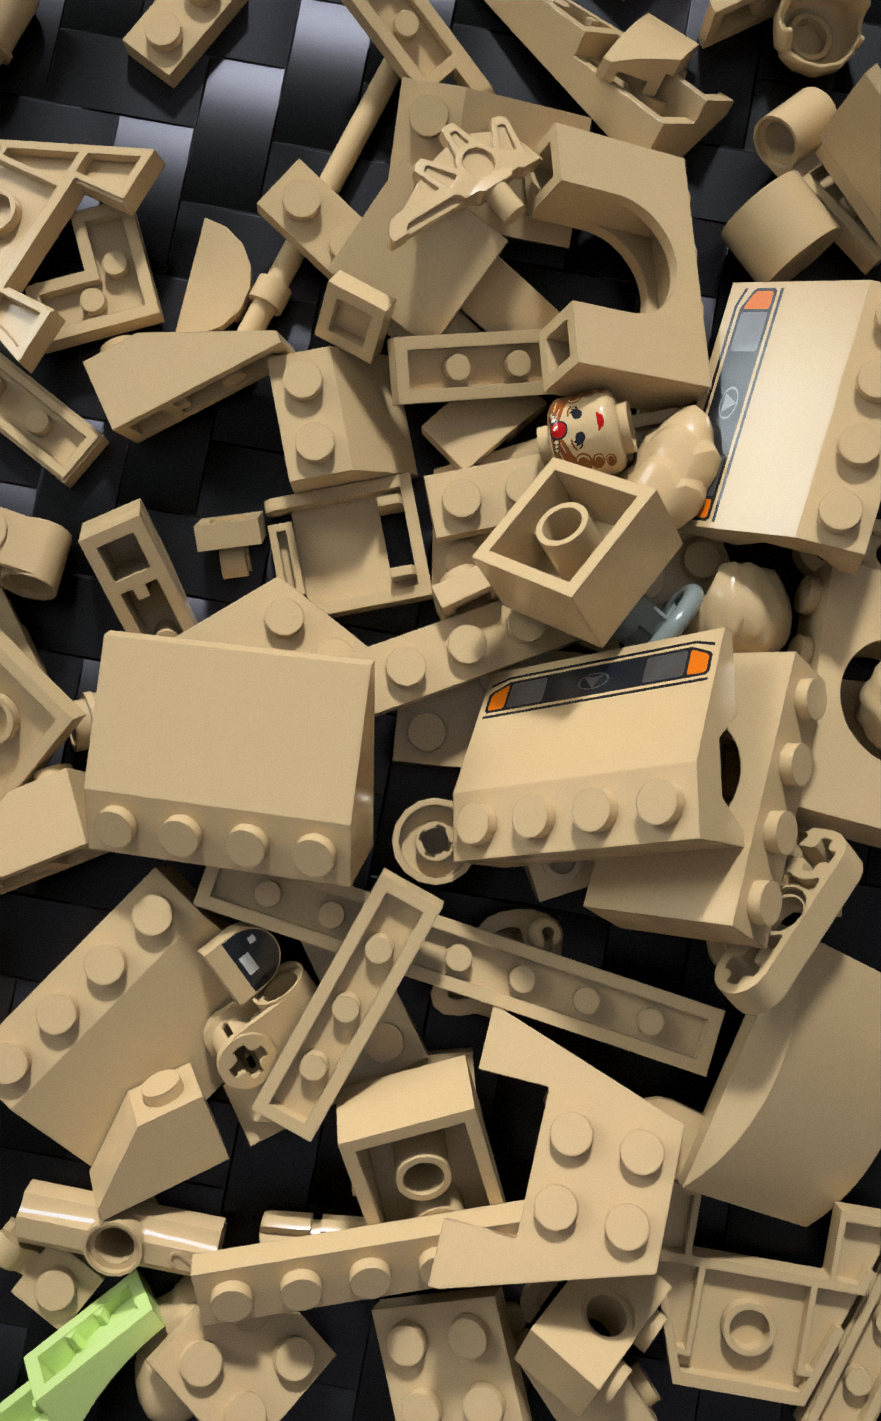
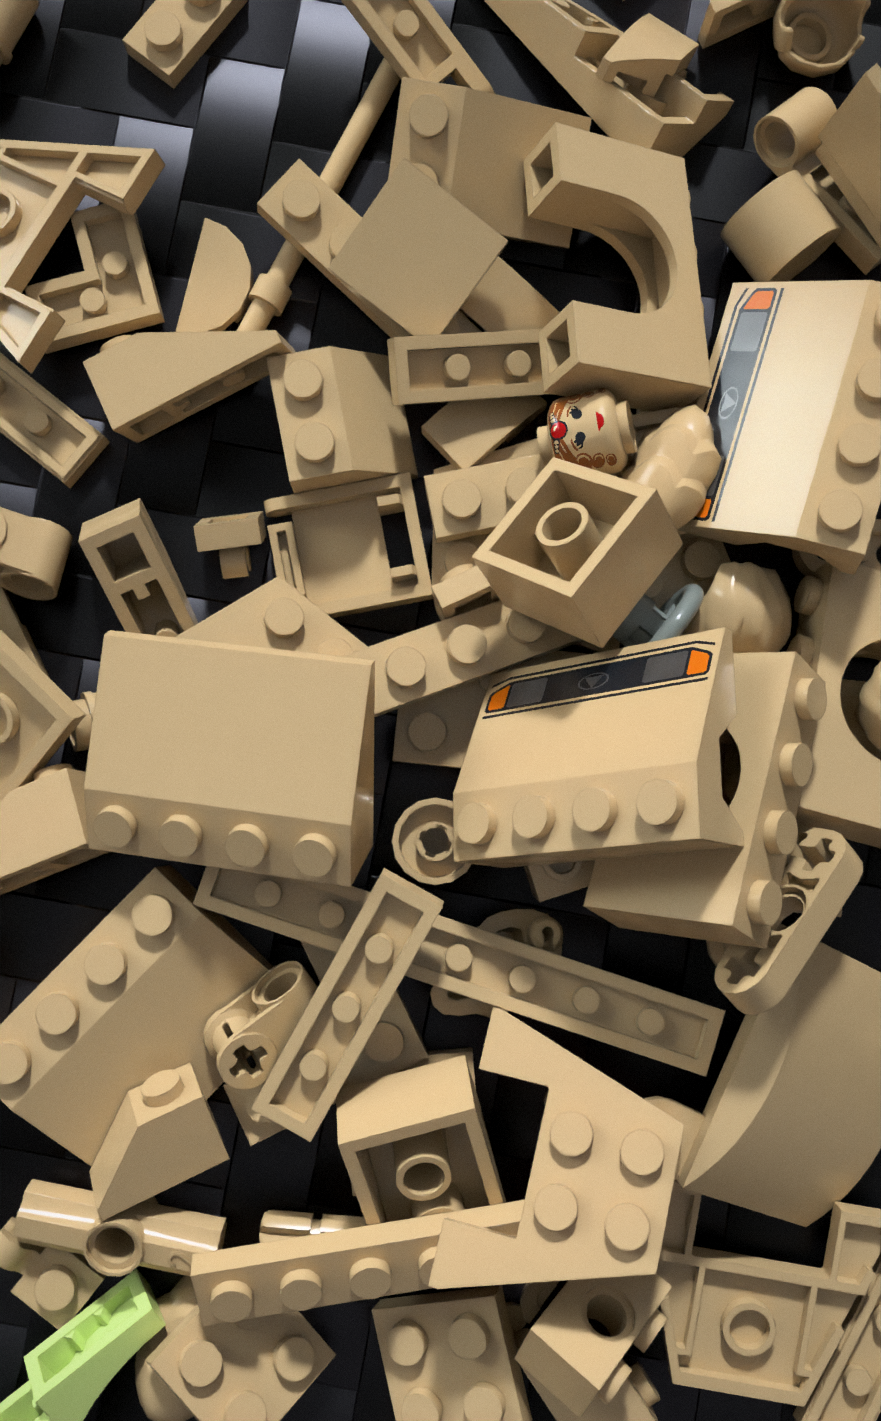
tile [198,922,281,1006] -> none
tan plate [314,270,397,364] -> none
tan piece [387,116,543,252] -> none

